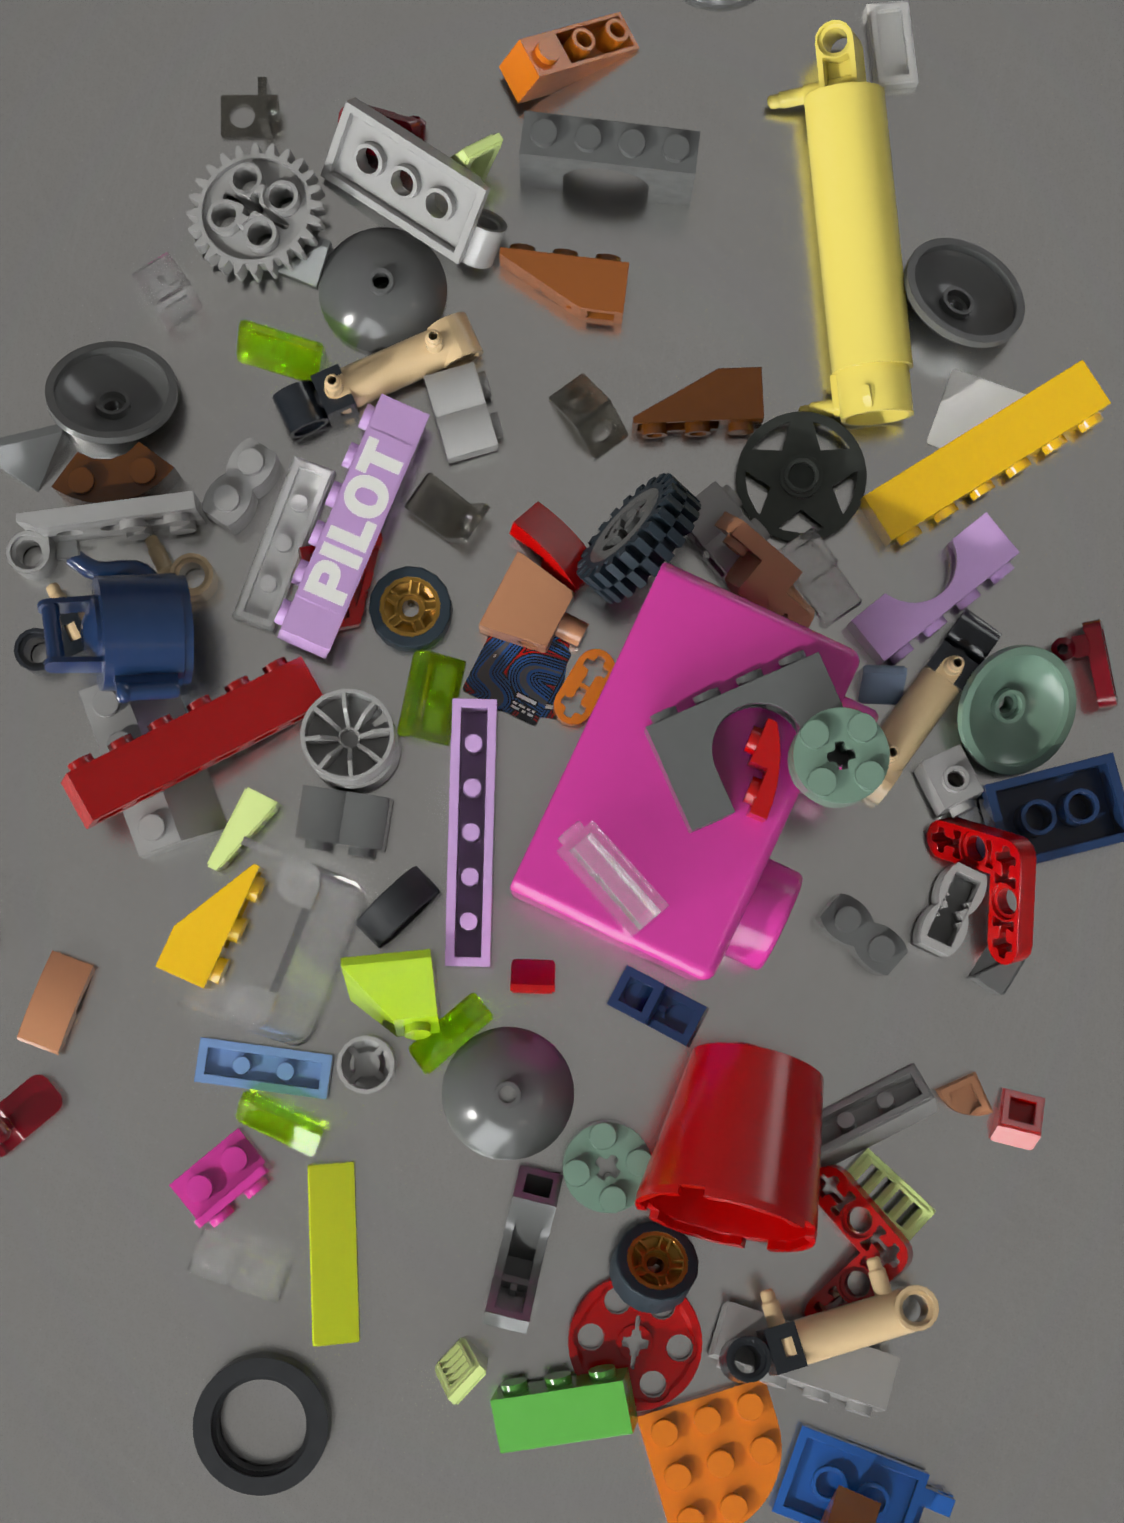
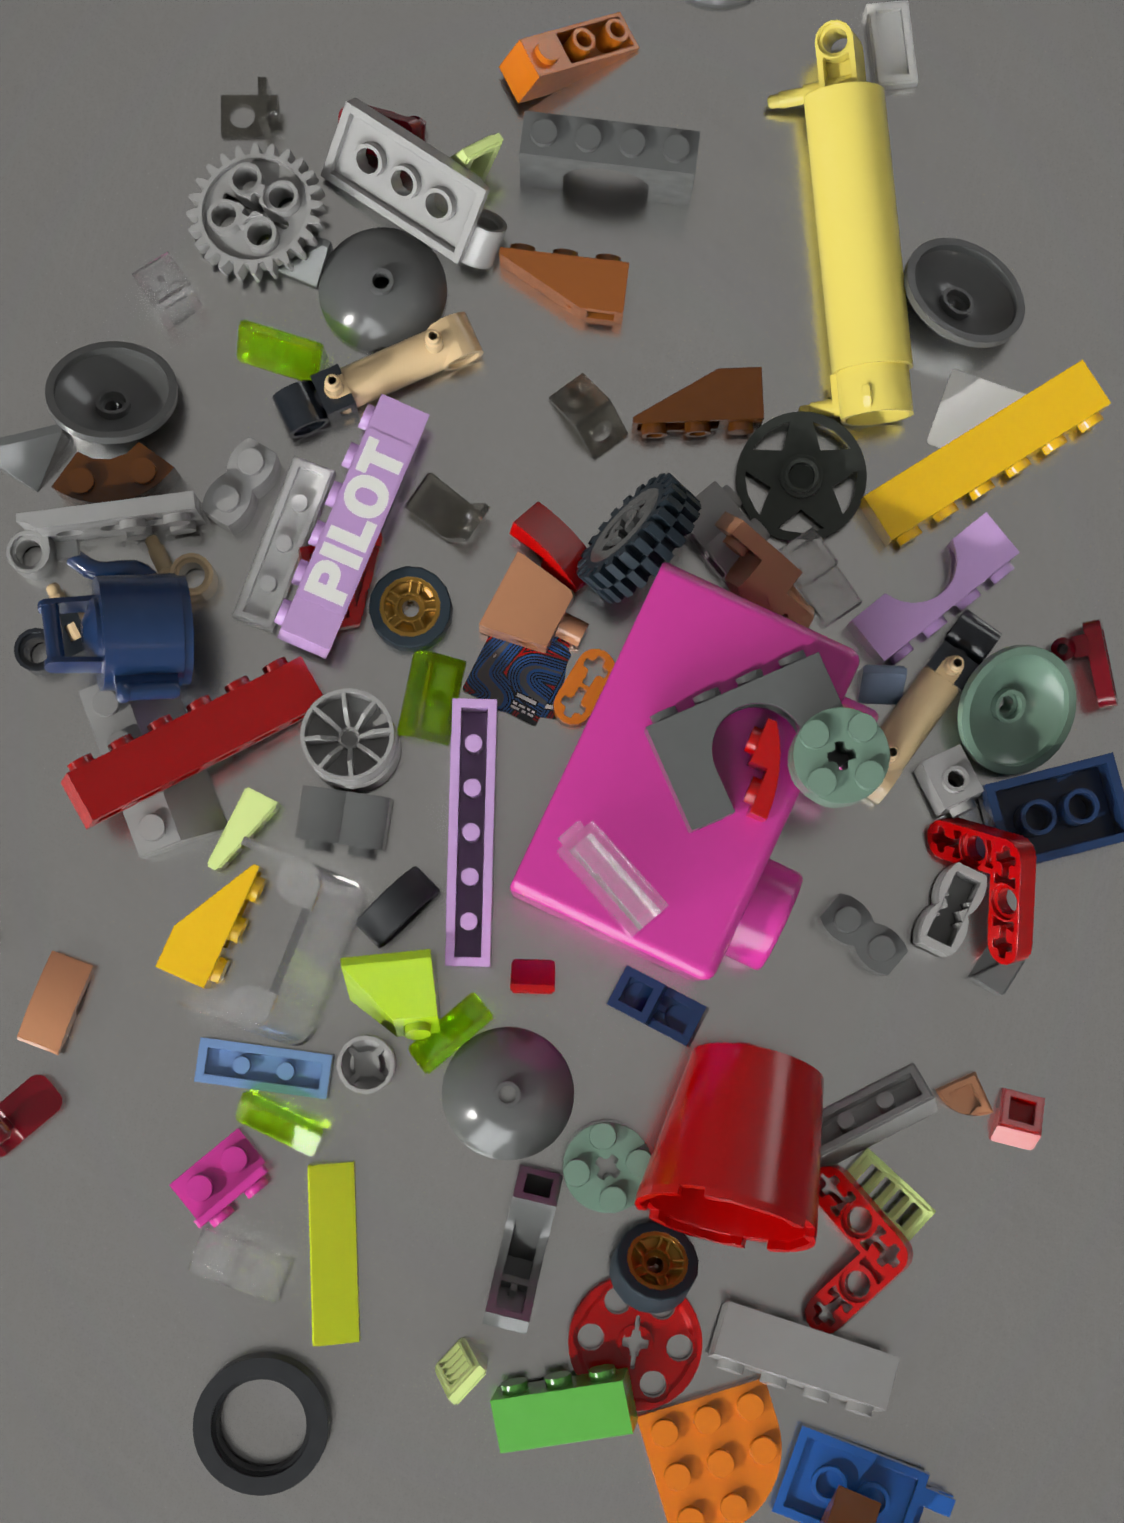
light grey brick [424,362,504,464] -> none
tan piece [719,1256,939,1383] -> none

